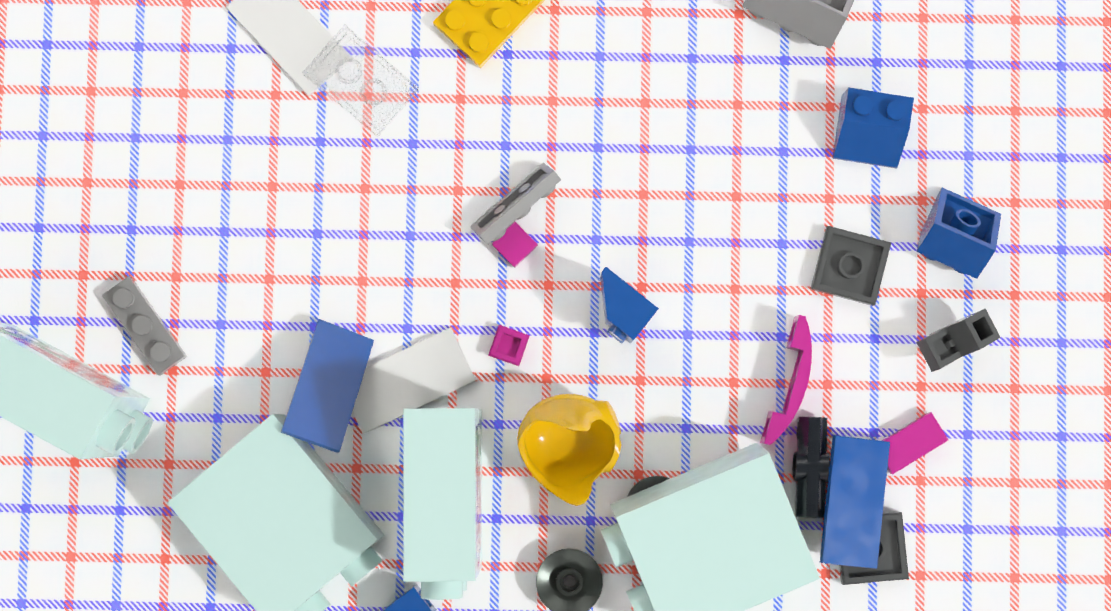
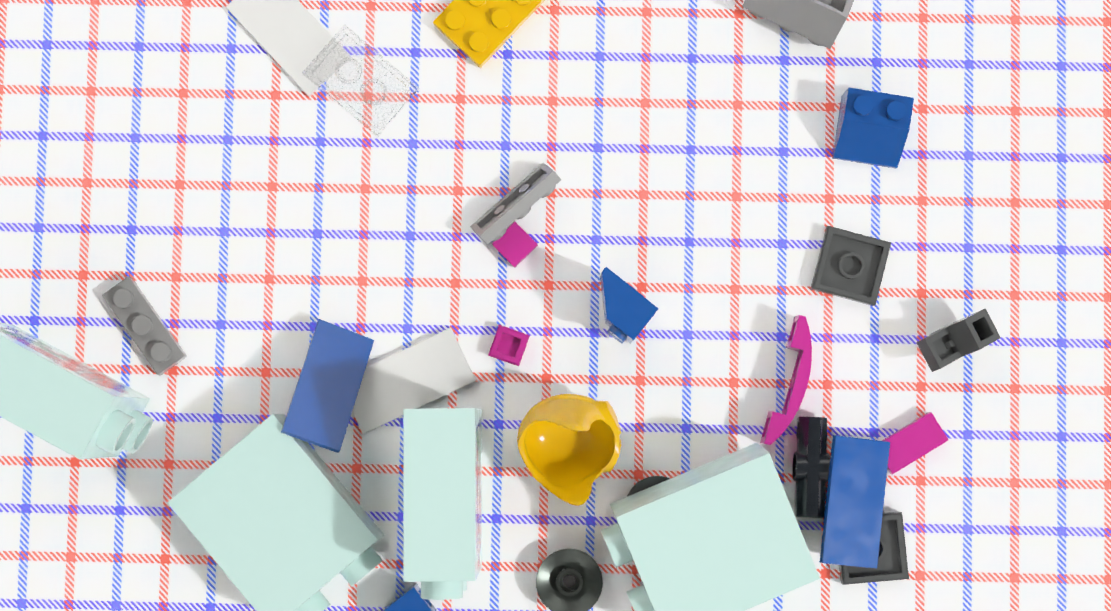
blue slope [916,187,1002,279] -> none

